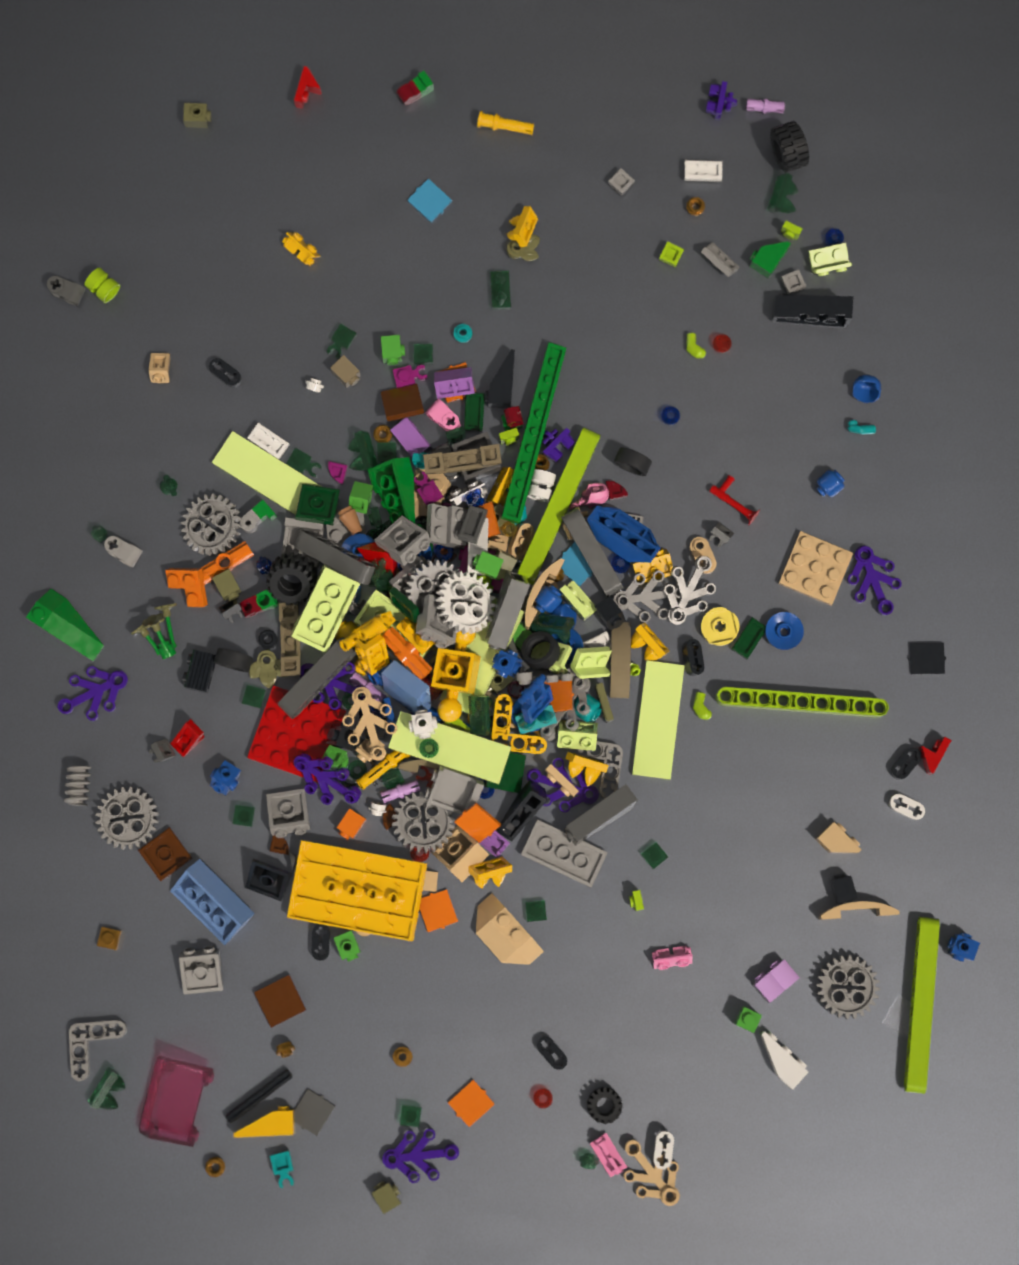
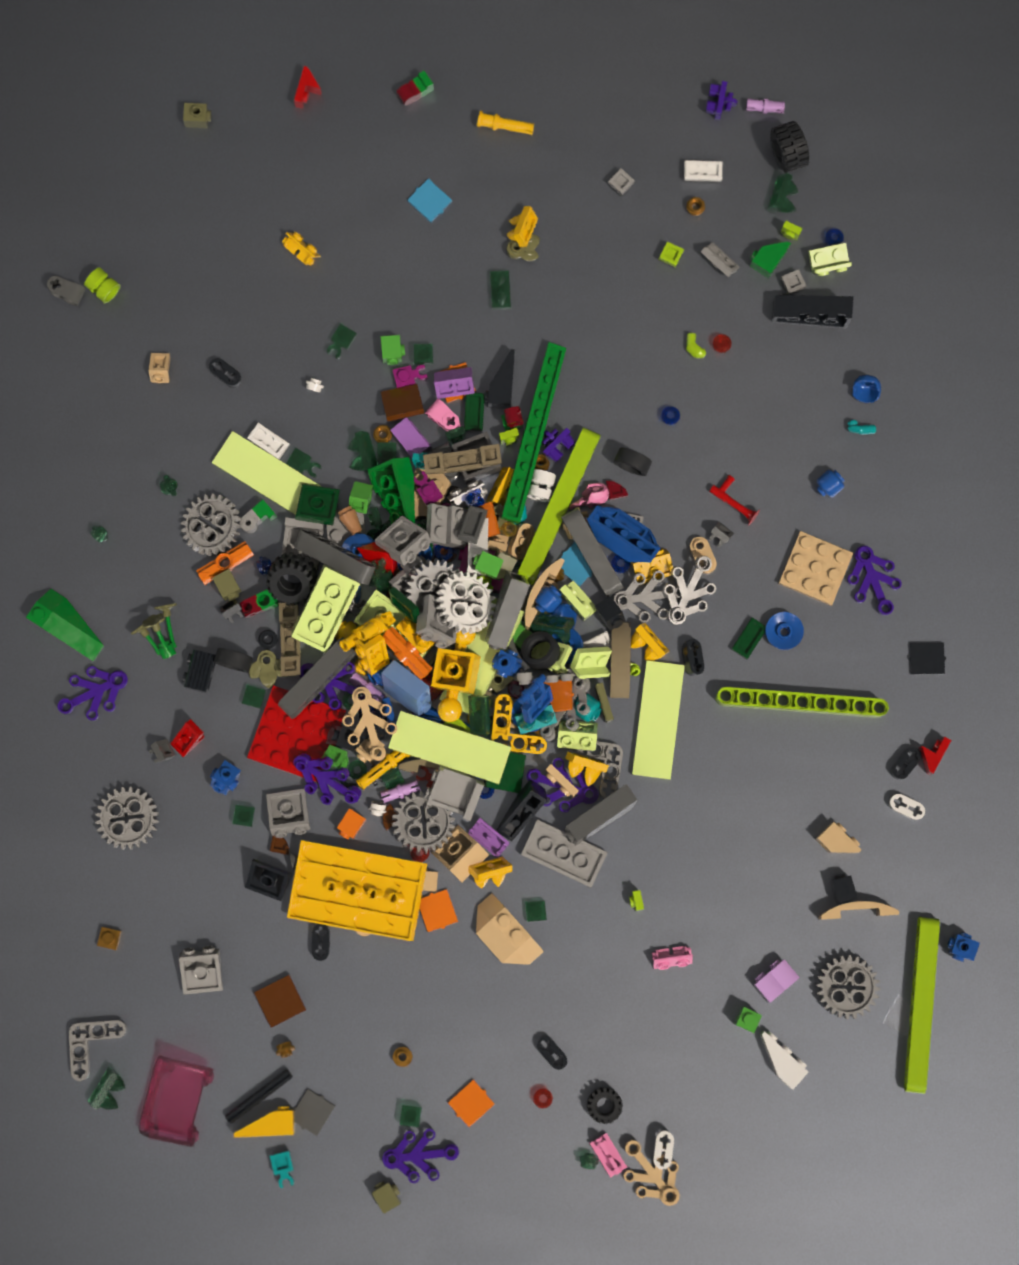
light grey piece [64,766,92,806] -> none
light grey piece [104,536,143,568] -> none
reddish brown tile [138,827,193,882] -> none
orange plate [165,568,208,607] -> none
medium blue slope [170,859,255,945] -> none
pearl gold plate [205,1157,225,1177] -> none
magenta tile [328,461,348,485] -> none
dark tan brick [330,355,361,388] -> none
bright green brick [334,930,361,962] -> none
white brick [409,710,438,739] -> none
clear green plate [419,739,439,758] -> none
teal plate [454,324,472,343] -> none
orange piece [454,803,501,843] -> none
clear green plate [641,842,668,869] -> none
lime arm [693,692,712,720] -> none
light yellow plate [700,607,739,646] -> none

